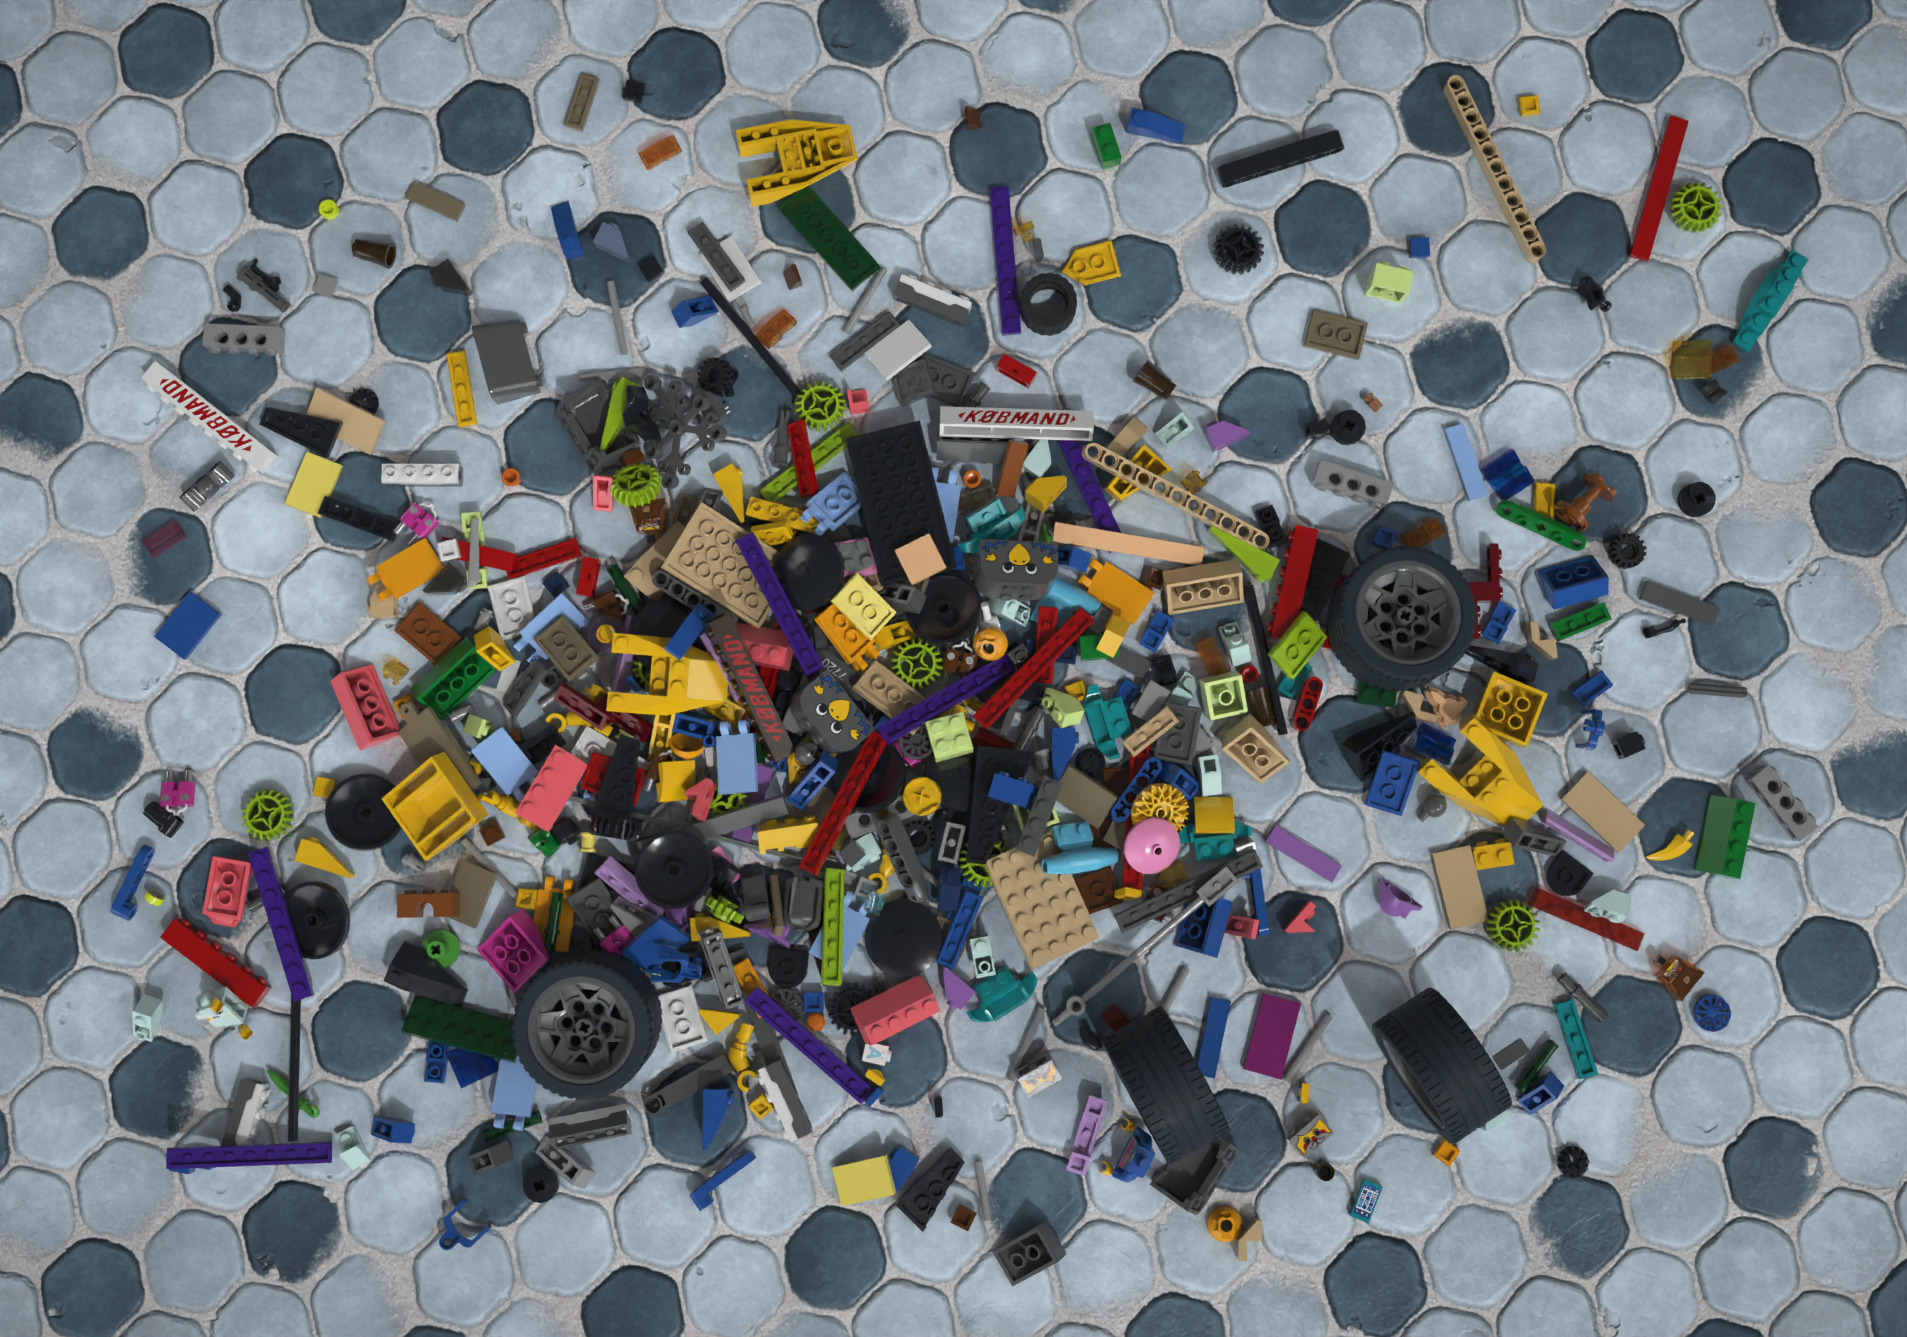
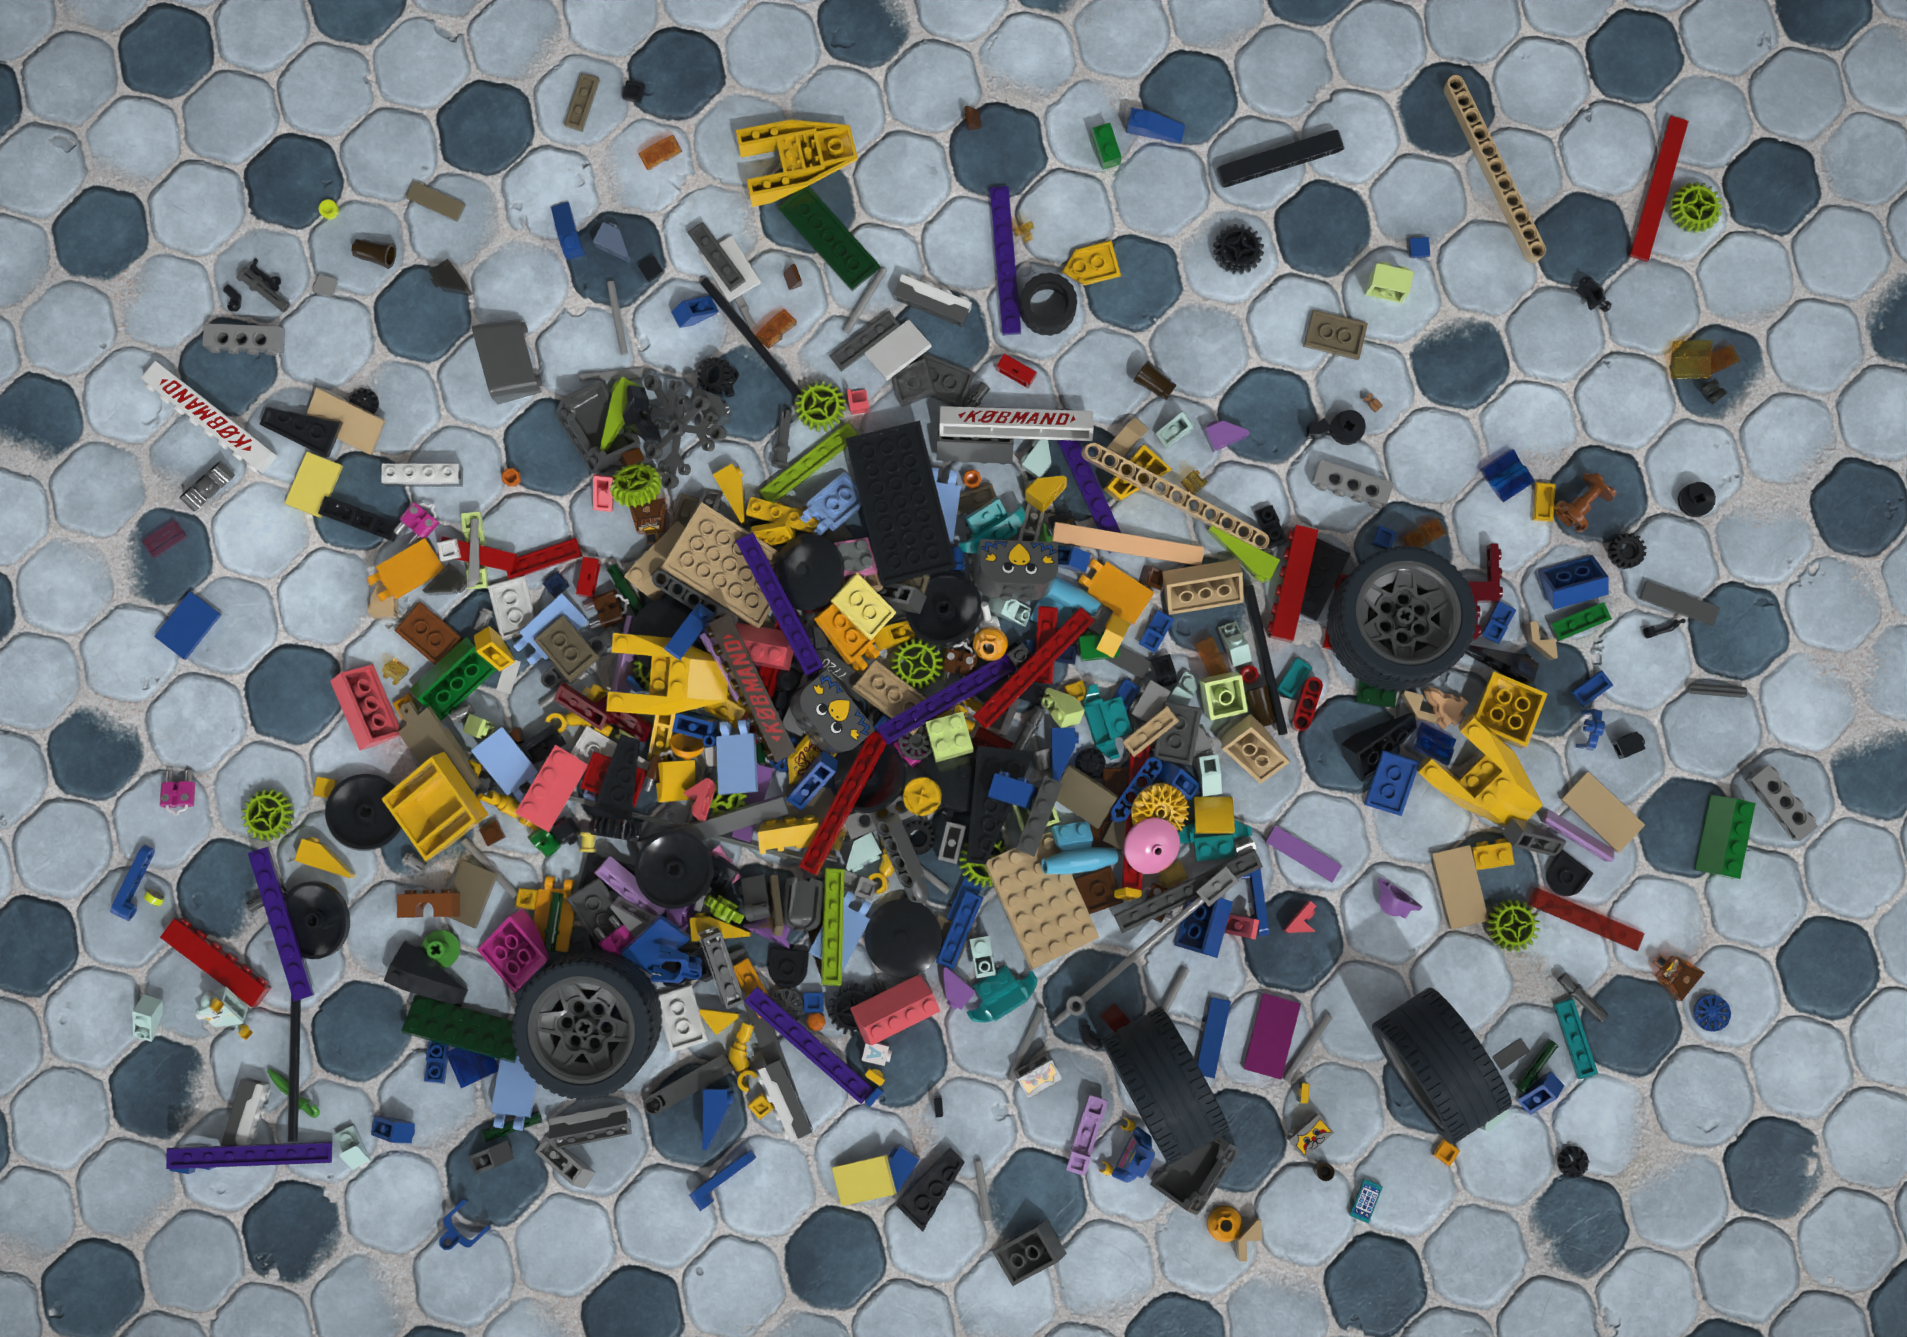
black piece [142,801,184,838] -> none
coral slope [202,856,254,927] -> none
yellow tile [446,350,478,428] -> none
dark grey tile [503,659,548,717] -> none
black piece [523,1167,559,1203] -> none
clear purple tile [587,615,626,654] -> none
red tile [787,419,819,498] -> none
dark grey piece [794,741,818,765] -> none
dark grey tile [838,840,866,868] -> none
clear light blue plate [864,891,884,916] -> none
light nougat tile [895,534,946,585] -> none
dark blue slope [937,867,961,912] -> none
reddish brown plate [950,1204,977,1231] -> none
dark orange tile [995,440,1028,497] -> none
dark grey tile [1033,238,1044,262] -> none
lime tile [1268,611,1327,680] -> none
dark grey piece [1417,794,1447,822] -> none
light blue tile [1444,423,1488,501] -> none
green piece [1496,499,1587,551] -> none
yellow tile [1518,95,1541,117] -> none
light aqua slope [1584,890,1632,923] -> none
yellow bar [1646,829,1695,861] -> none
teal piece [1731,249,1809,353] -> none

